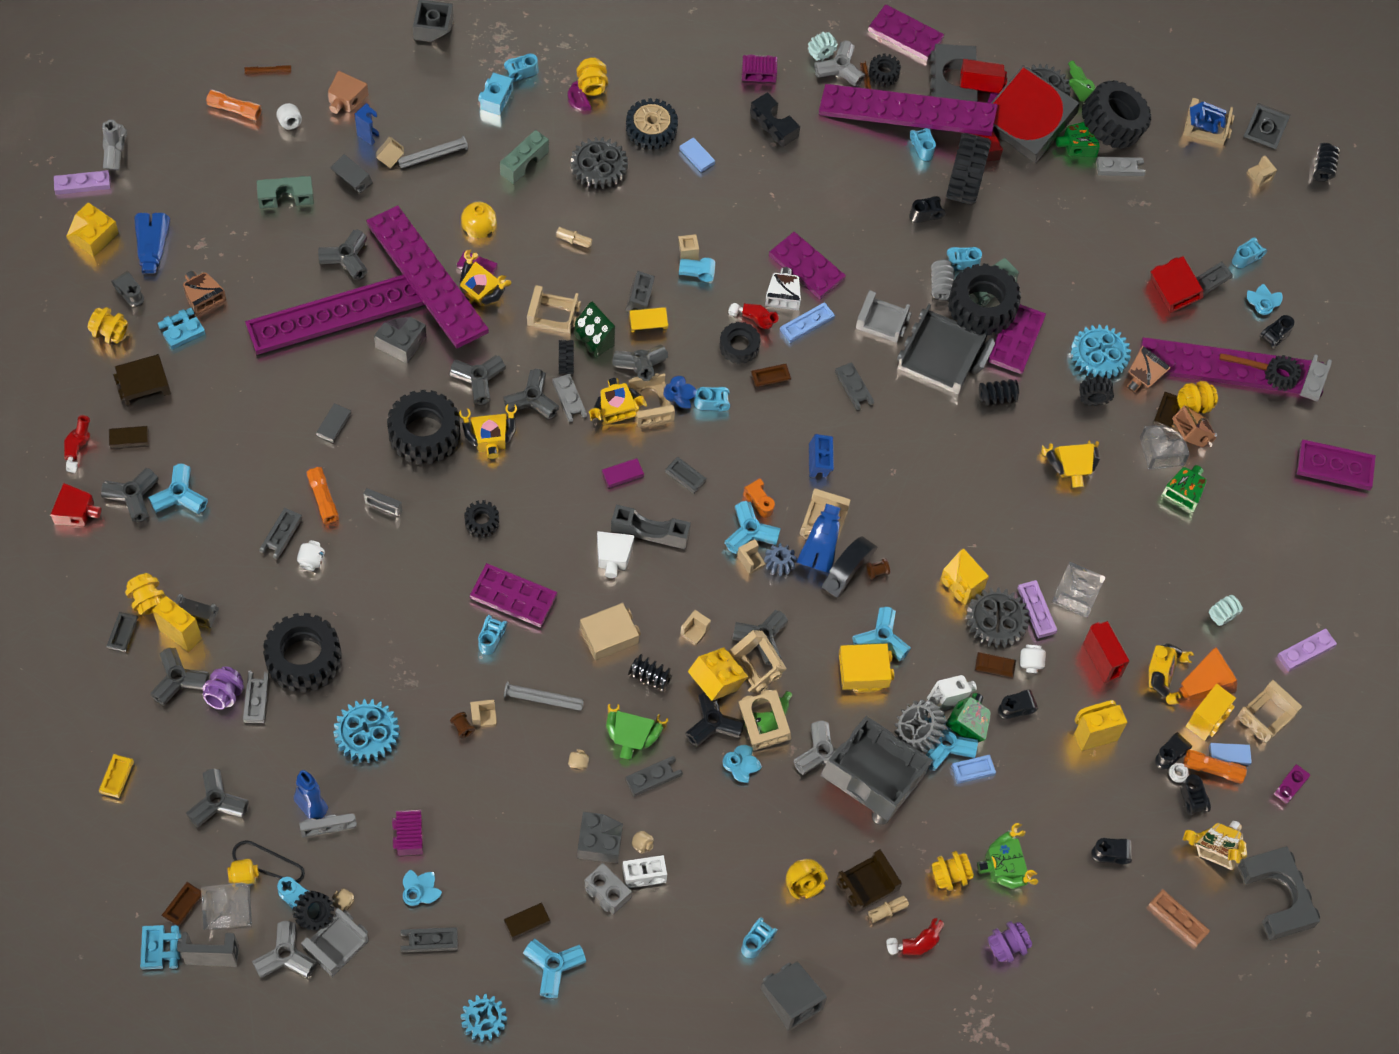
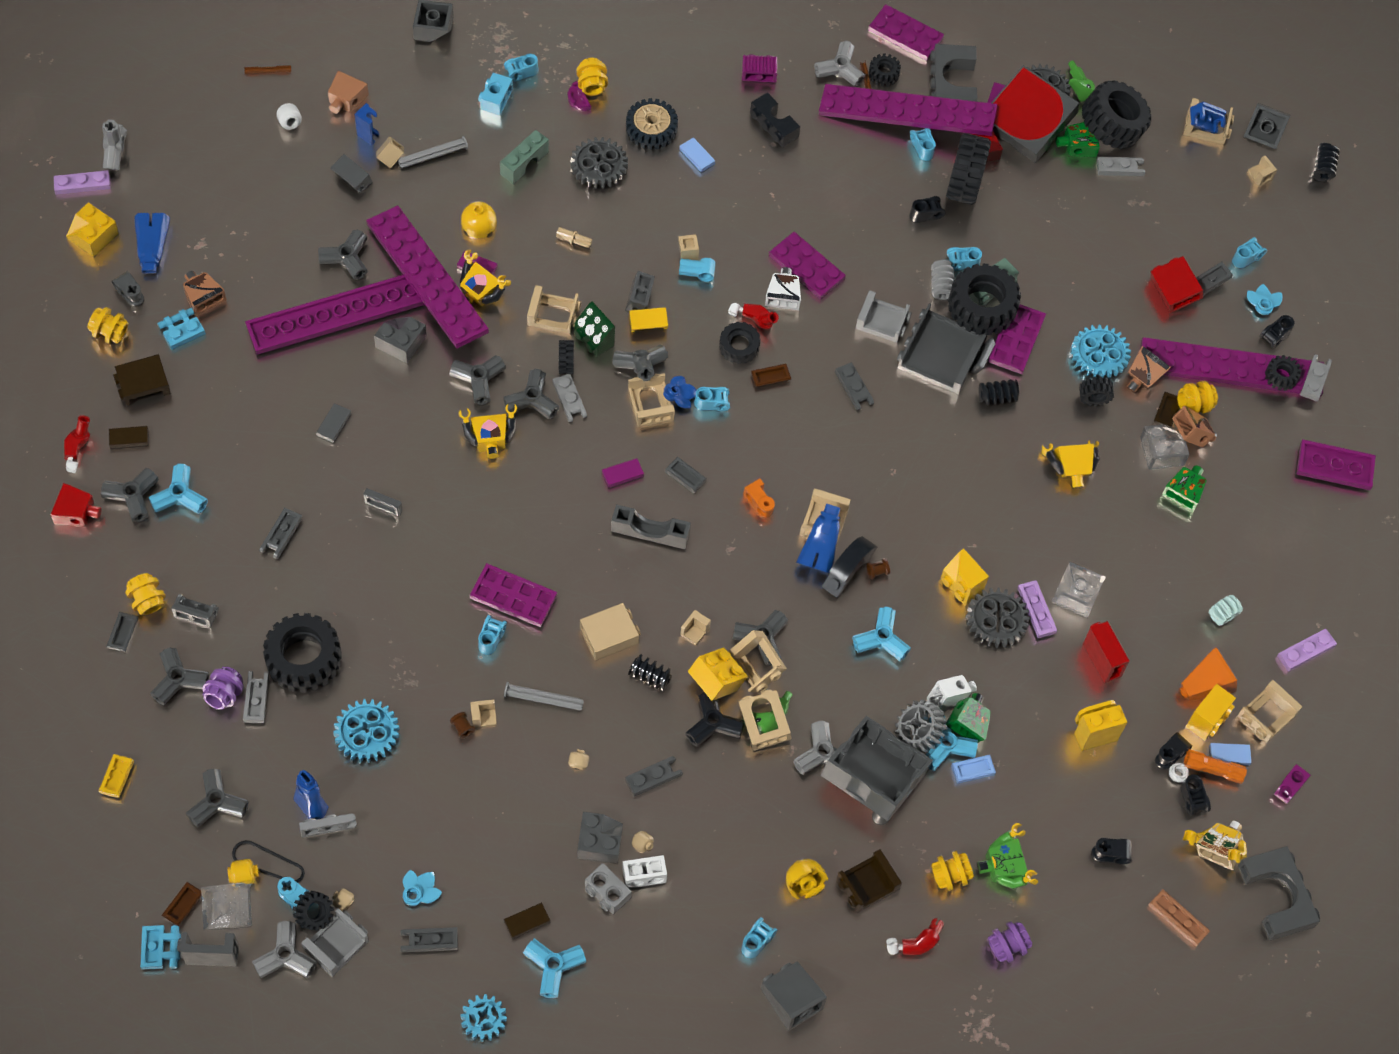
yellow brick [152,596,202,653] -> none
orange axle [206,90,262,120] -> none
sand green arch [257,176,314,209] -> none
white head [297,540,325,571] -> none
orange axle [306,467,339,524] -> none
black tyre [387,390,461,464] -> none
magenta brick [392,810,423,856] -> none
black tyre [464,500,499,538] -> none
torso [589,378,647,425] -> none
white torso [597,531,634,578] -> none
bright green torso [606,704,668,760] -> none
medium azure plate [723,745,762,783] -> none
medium azure piece [725,501,781,554] -> none
tan panel [737,539,765,574] -> none
sand blue gear [764,543,797,577] -> none
light blue tile [780,302,835,343] -> none
light aqua gear [808,32,838,61] -> none
blue hinge [809,434,834,478] -> none
yellow brick [839,644,894,692] -> none
tan axle [868,896,909,923] -> none
red brick [960,59,1007,93] -> none
reddish brown tile [975,652,1016,678] -> none
black piece [998,690,1038,719] -> none
white head [1020,645,1046,673] -> none
torso [1149,643,1194,705] -> none
dark orange piece [1219,353,1268,370] -> none

